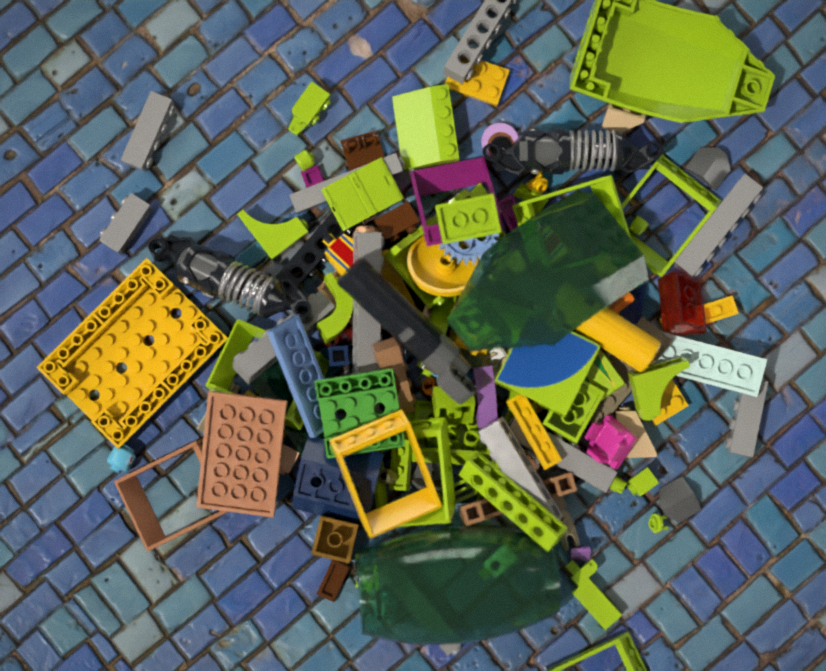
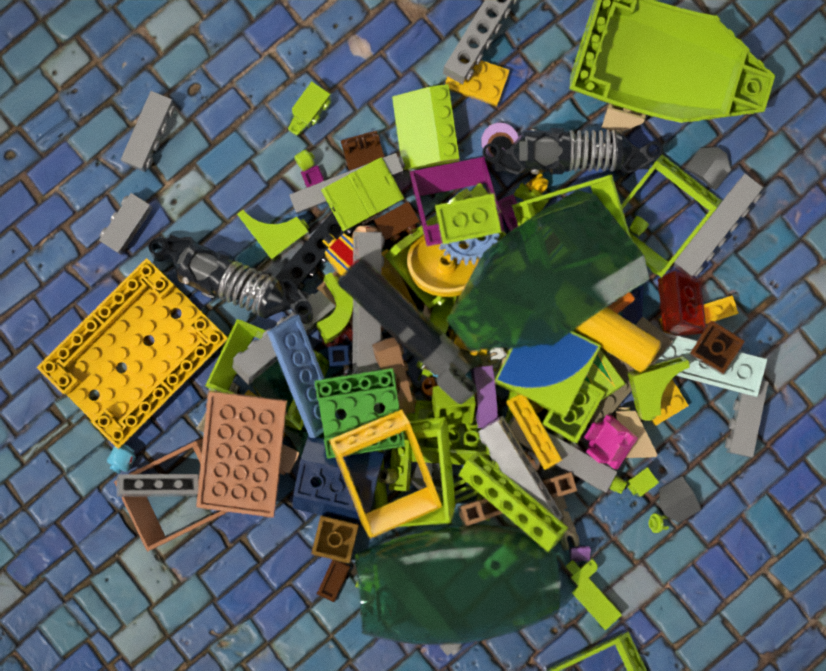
none -> light grey brick [117,474,198,497]
none -> reddish brown brick [689,320,745,376]

